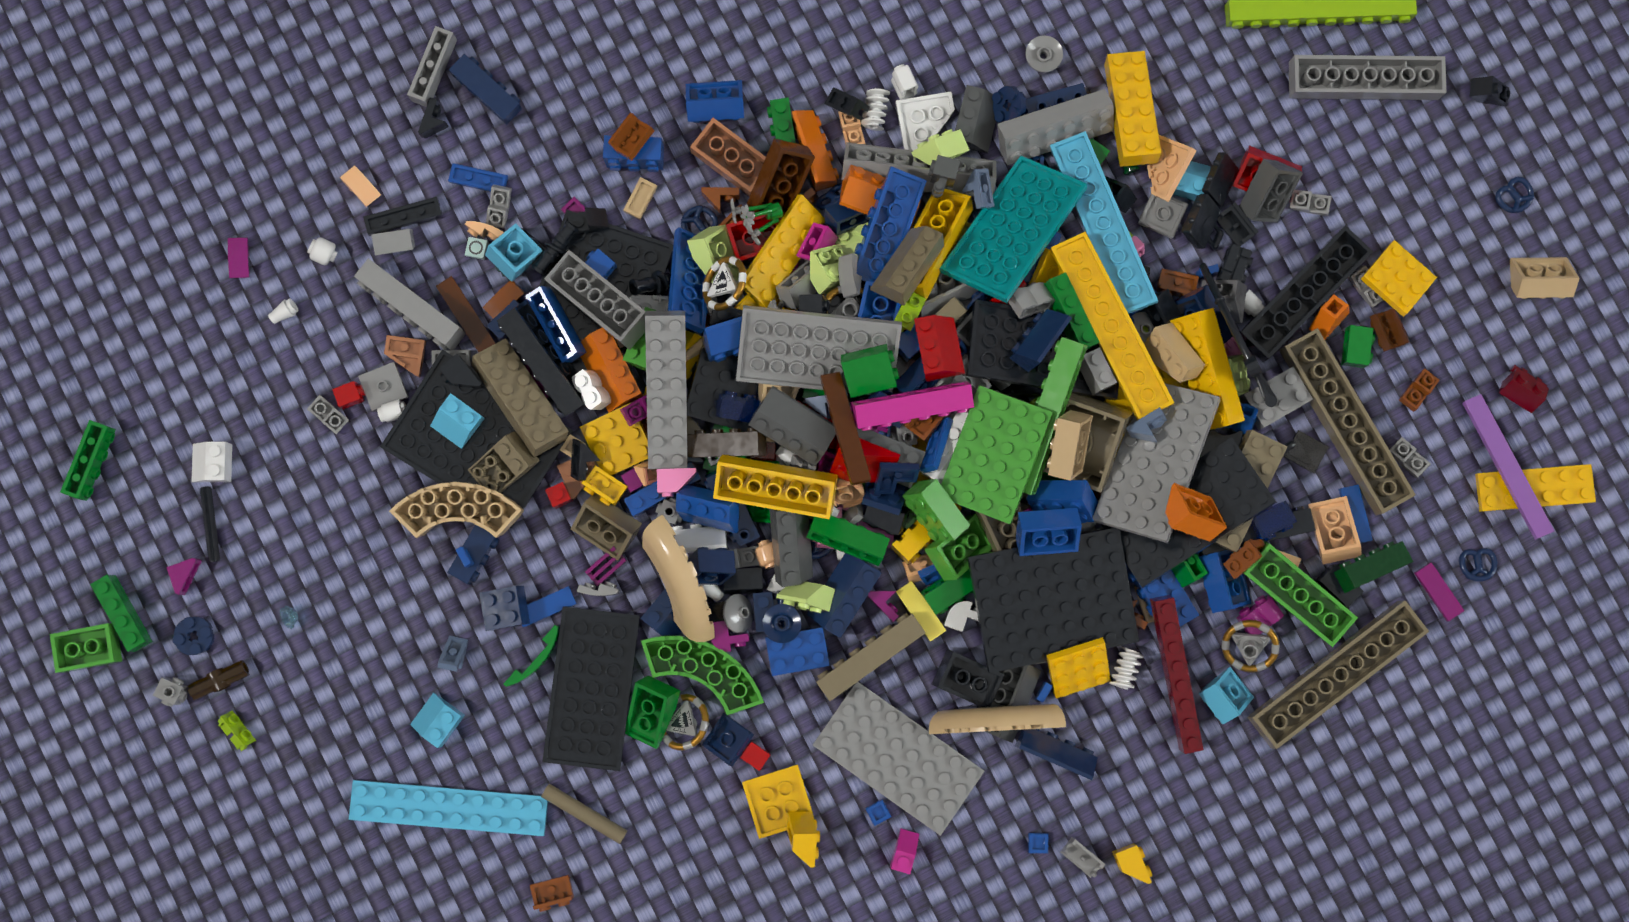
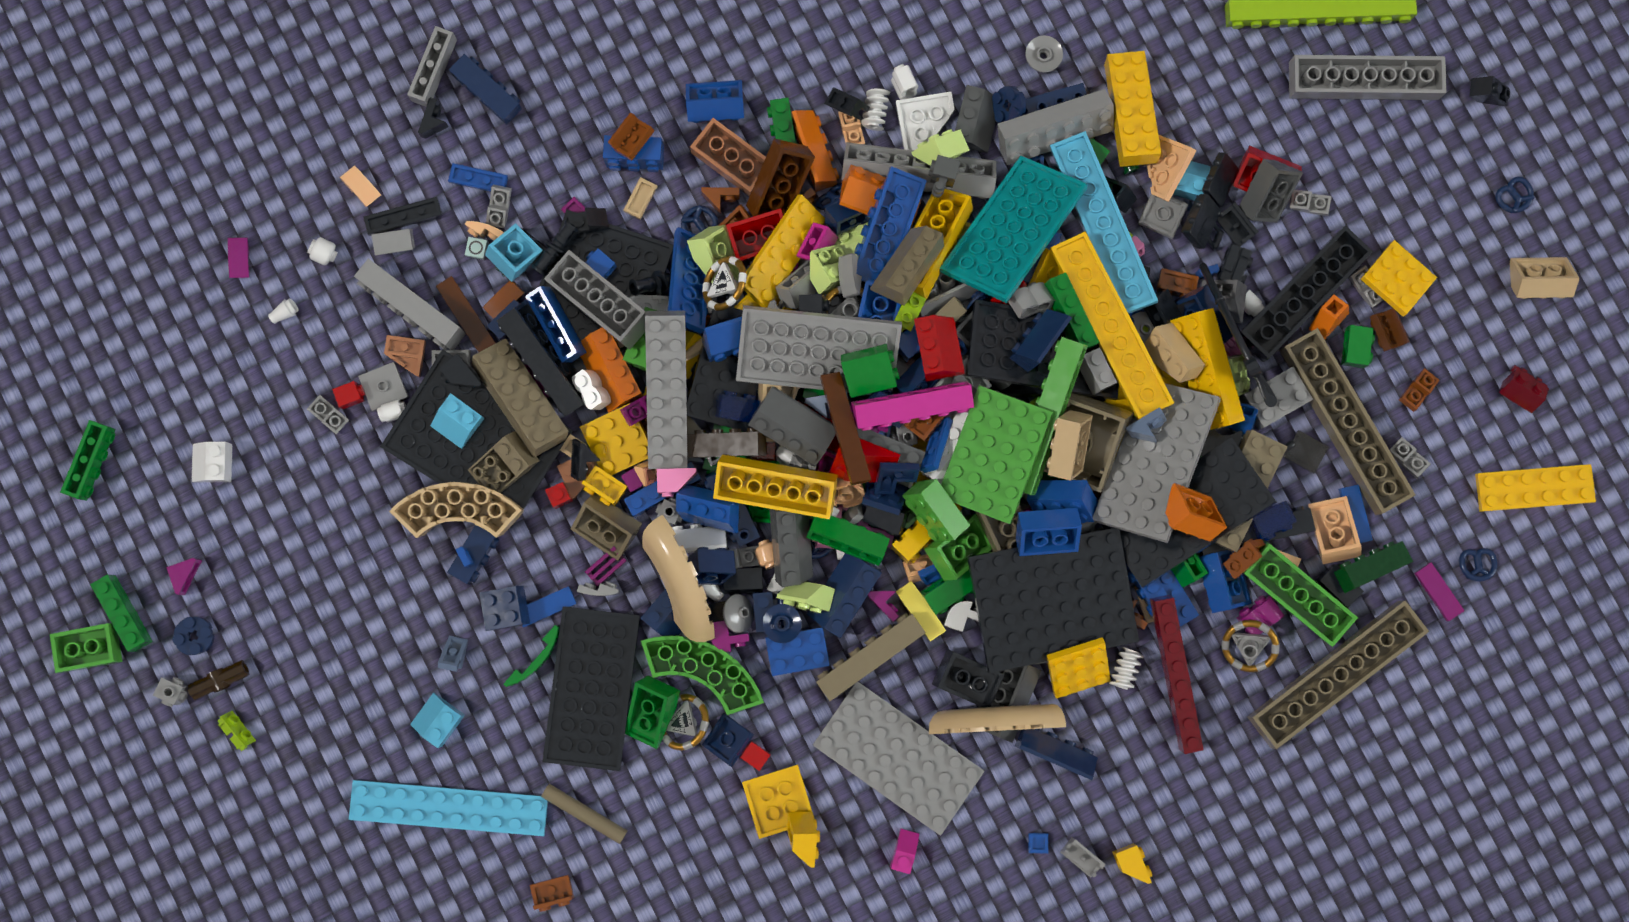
black axle [200,486,220,562] -> none
clear light blue animal [279,605,298,629] -> none
plant [730,198,783,245] -> none
blue tile [865,799,891,826] -> none
sand blue slope [962,169,995,209] -> none
blue tile [1034,682,1052,702] -> none
medium azure slope [1199,667,1254,724] -> none
medium lavender tile [1462,394,1554,540] -> none

